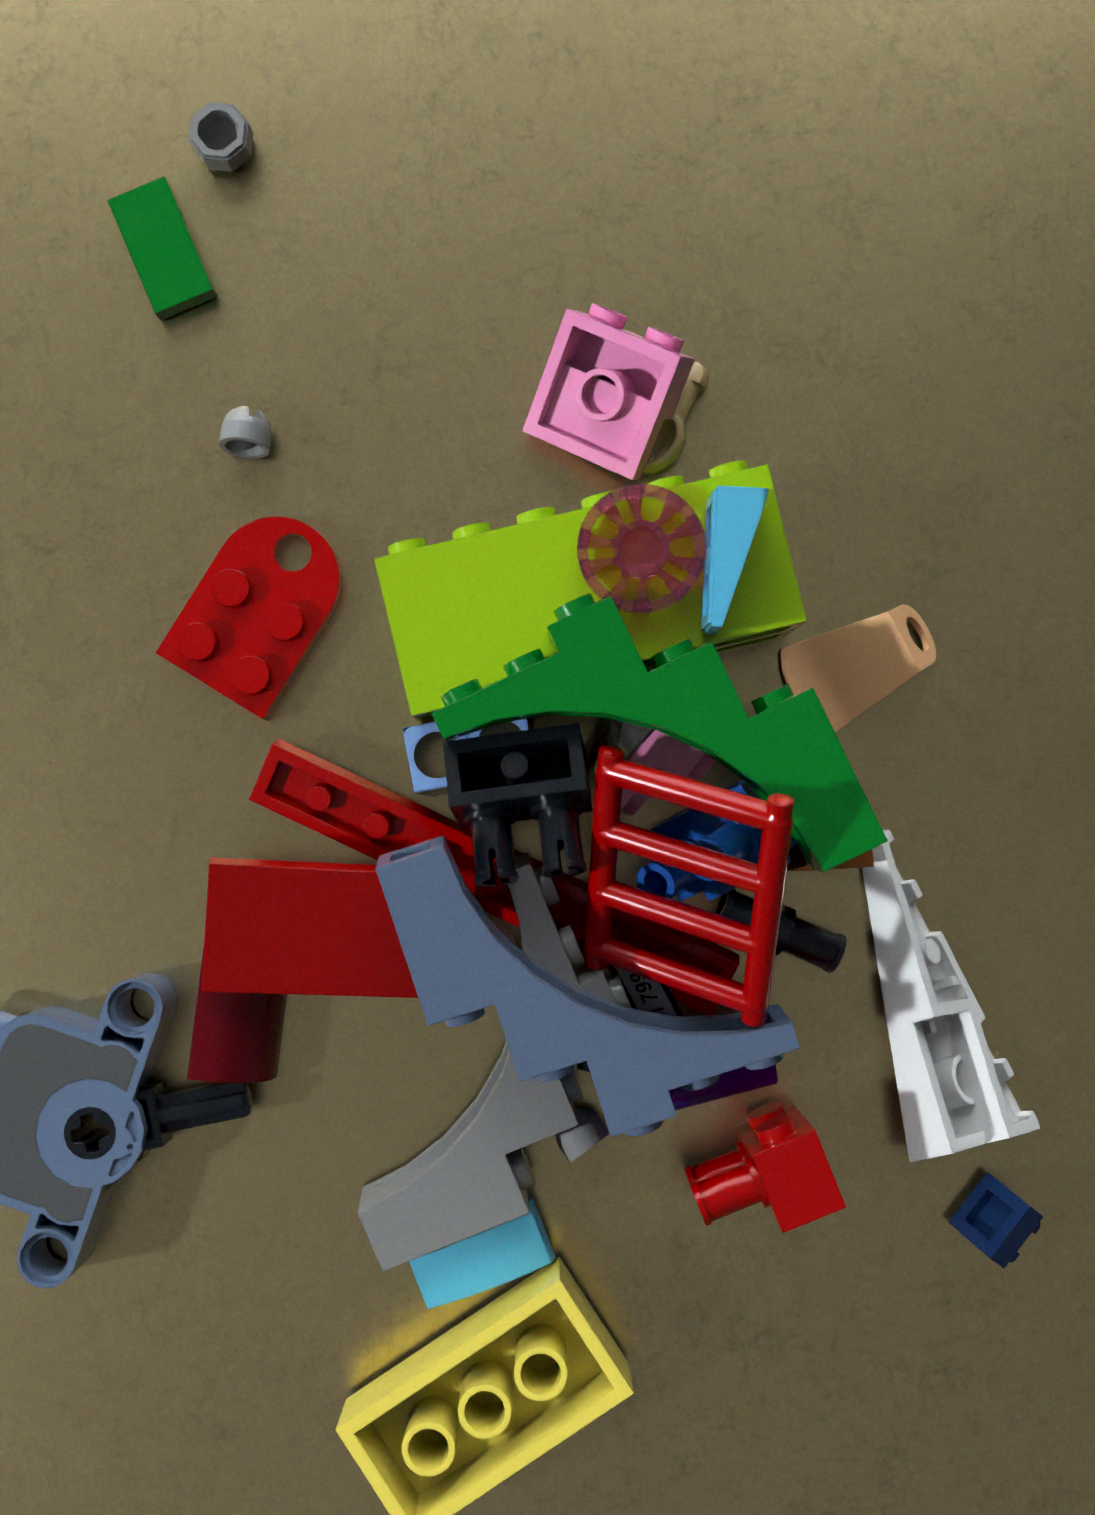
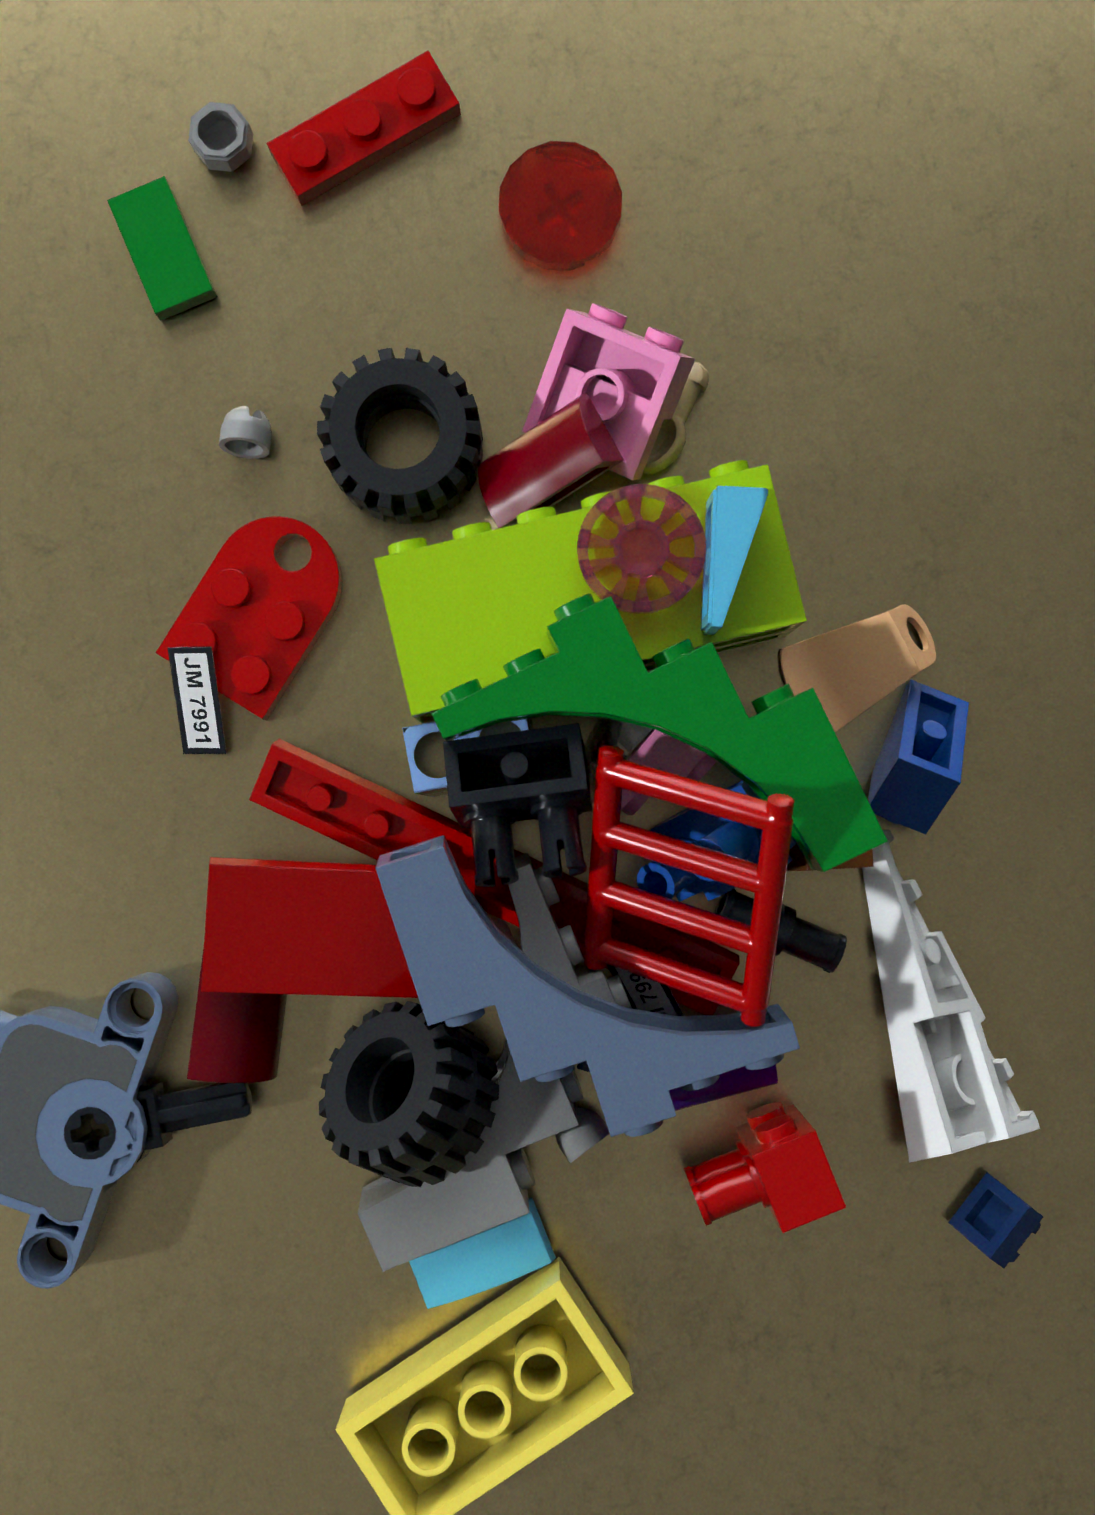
none -> sticker [167,647,227,754]
none -> red plate [266,51,461,206]
none -> black tyre [317,348,483,524]
none -> black tyre [319,1001,499,1187]
none -> dark red brick [478,393,624,529]
none -> clear red tile [499,141,622,271]
none -> blue slope [868,679,969,835]

